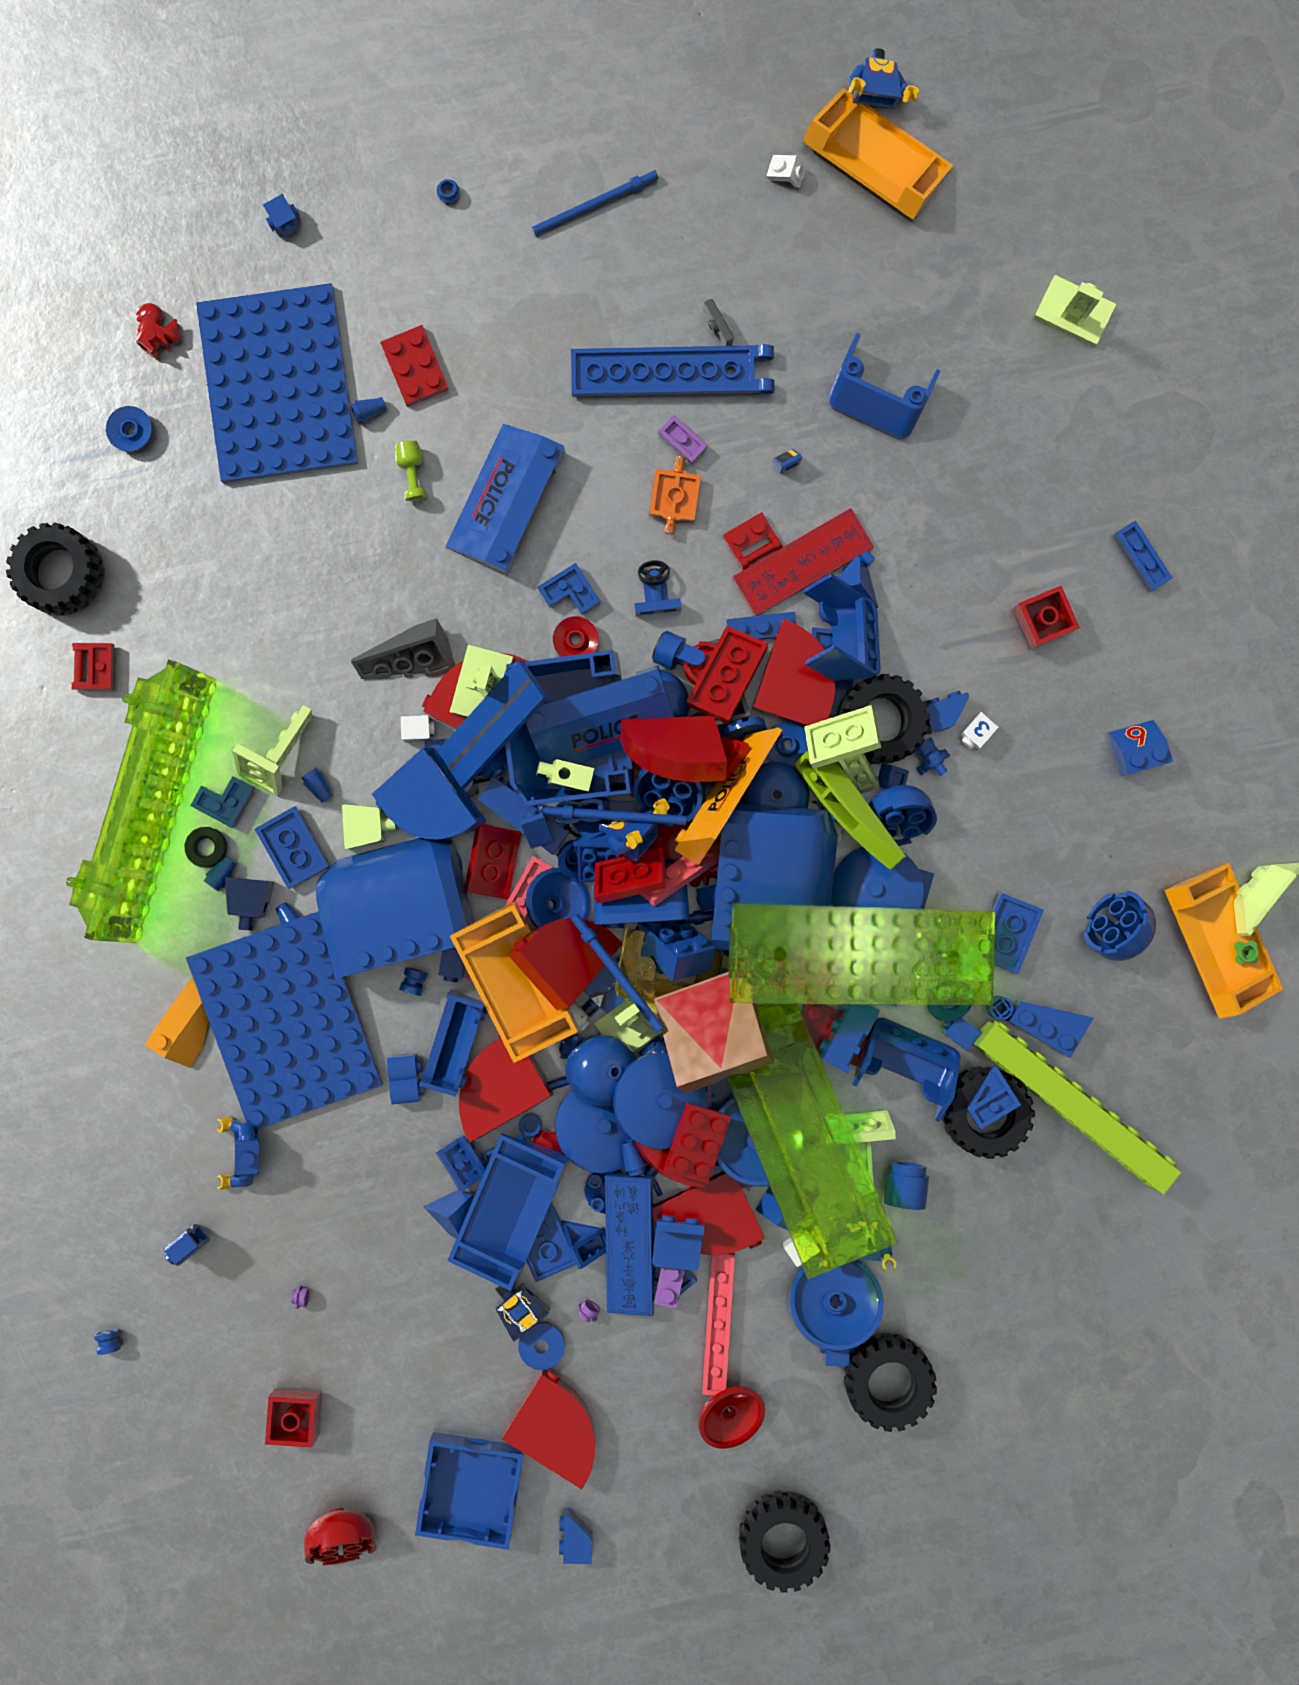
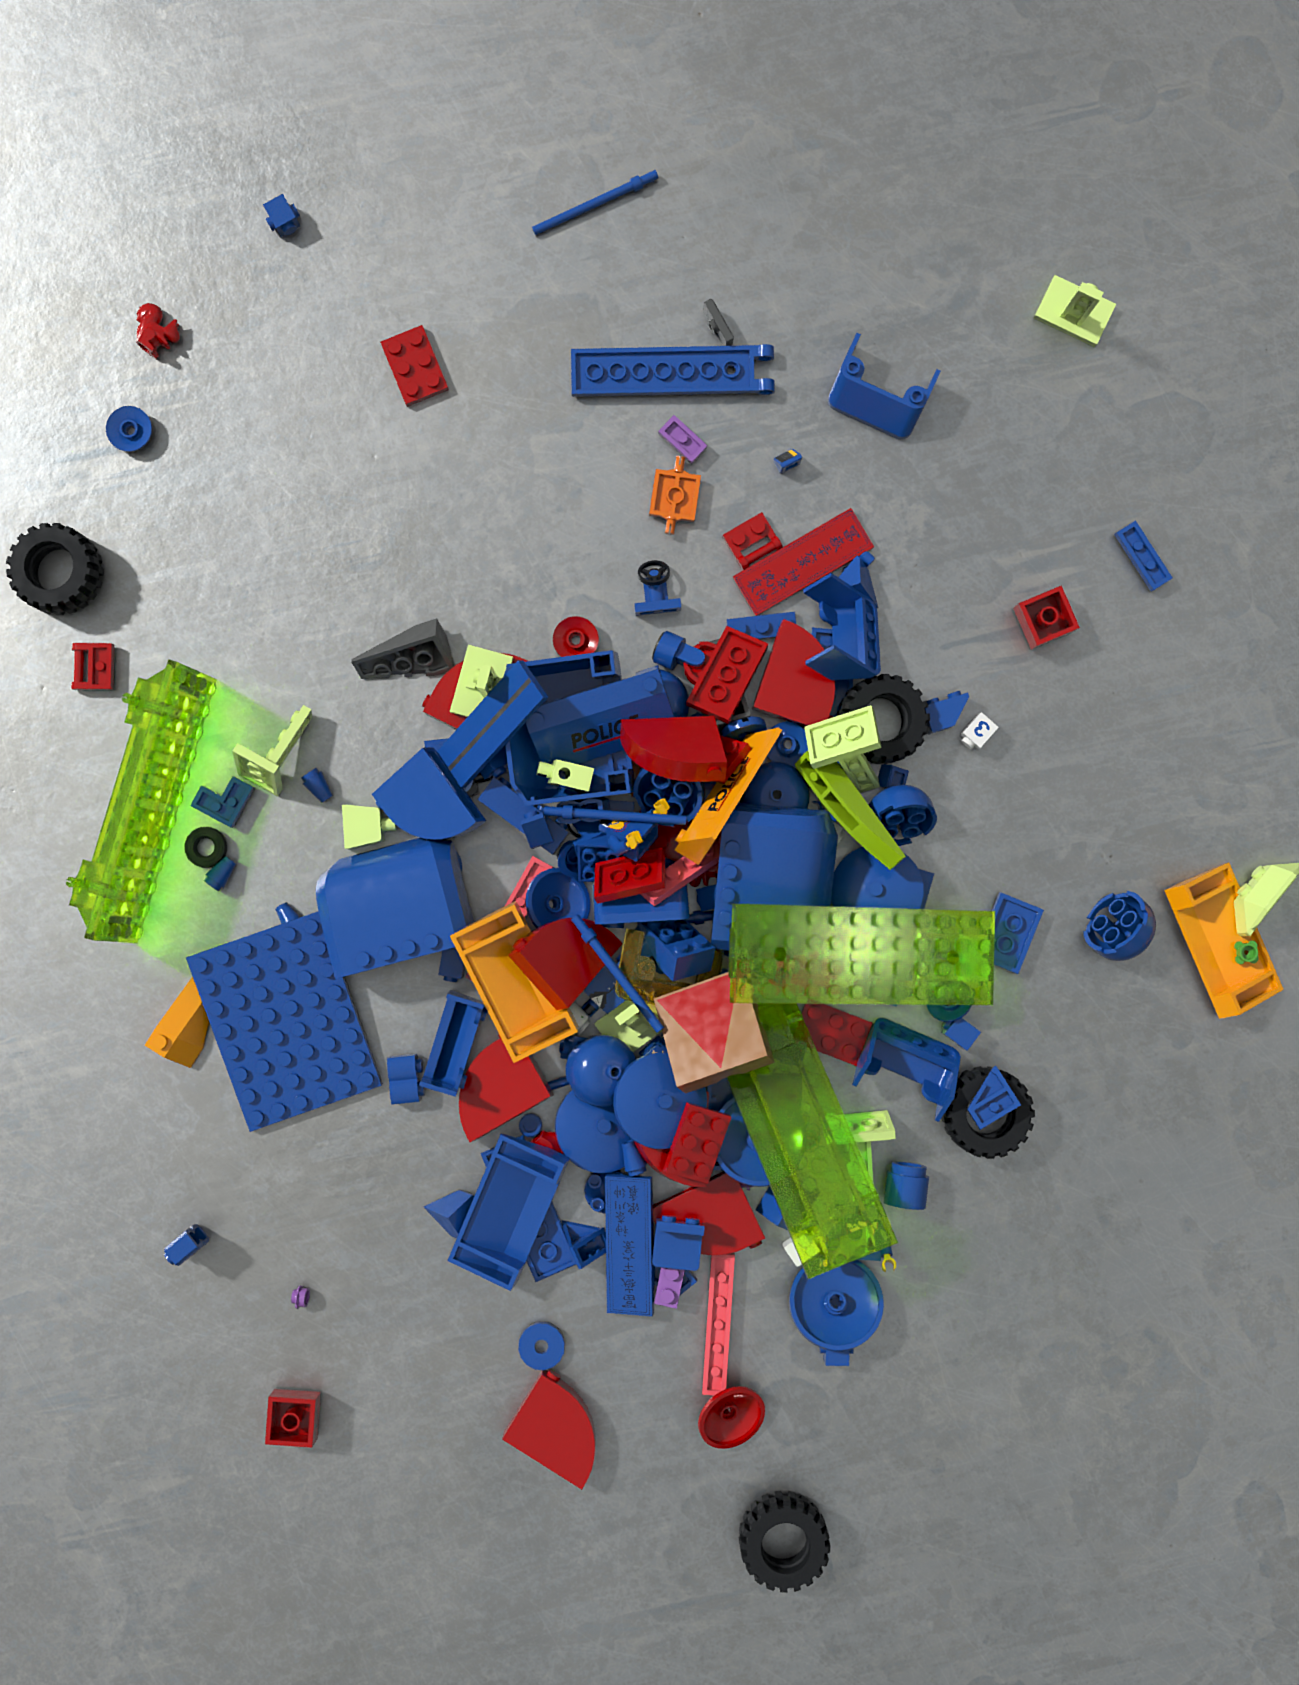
blue wheel [94,1329,121,1355] -> none
blue plate [196,283,358,483] -> none
blue torso [217,1117,259,1190] -> none
dark blue torso [225,877,274,931] -> none
blue plate [255,806,330,889] -> none
red cylinder [304,1508,377,1566] -> none
blue cone [351,397,387,423] -> none
lime piece [395,441,427,501] -> none
blue wheel [399,967,428,996] -> none
white brick [401,715,436,742] -> none
blue tile [415,1432,524,1550] -> none
blue bracket [436,1135,487,1192] -> none
blue plate [437,179,460,203] -> none
blue slope [445,424,565,576] -> none
red plate [464,824,521,900] -> none
torso [495,1283,550,1342] -> none
blue plate [537,563,601,615] -> none
blue slope [559,1508,593,1564] -> none
medium lavender plate [578,1300,600,1322] -> none
blue hand [644,1164,663,1197] -> none
white bracket [767,155,806,188] -> none
light orange slope [802,88,954,220] -> none
blue wedge [818,995,880,1074] -> none
black tyre [844,1333,937,1432] -> none
torso [848,48,919,108] -> none
blue piece [915,737,950,776] -> none
lime brick [972,1021,1181,1195] -> none
blue wheel [986,996,1014,1020] -> none
blue wedge [1005,1000,1094,1058] -> none
blue slope [1108,720,1173,777] -> none

